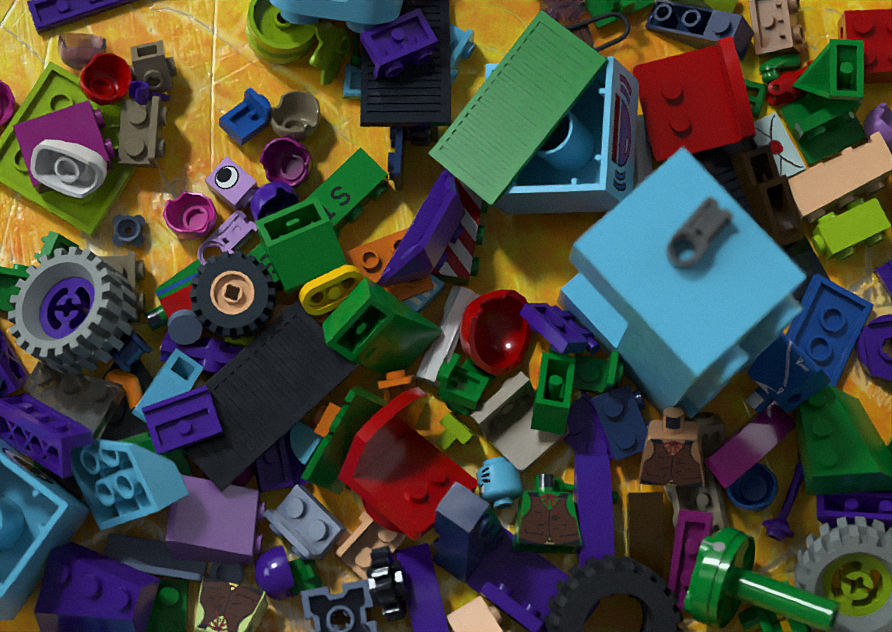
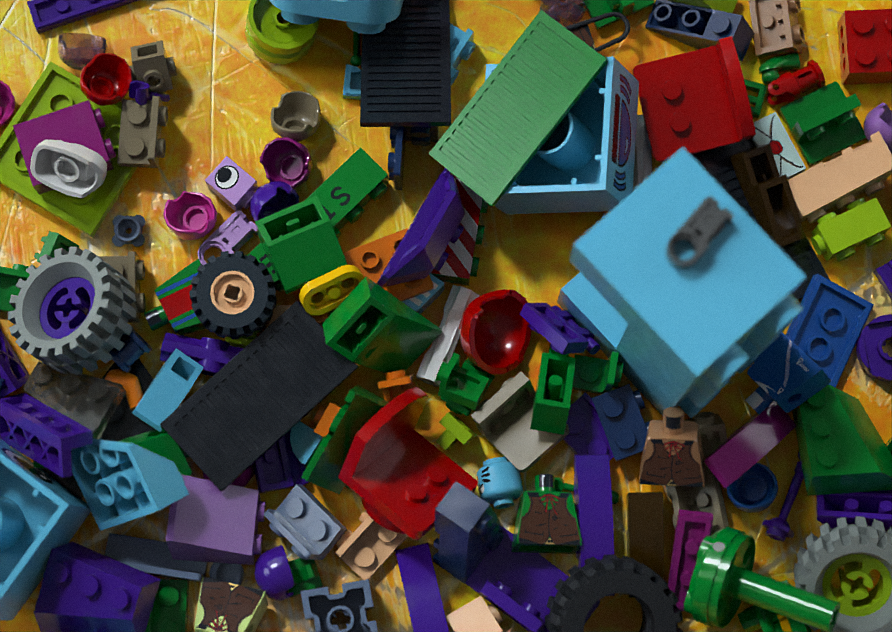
dark purple plate [141,385,224,456] -> none
sand blue tile [167,309,202,345] -> none
blue bracket [219,87,272,146] -> none
lime plate [309,20,351,86] -> none
dark purple bracket [360,8,438,79] -> none
black gear [366,545,411,622] -> none
green slope [792,39,864,101] -> none

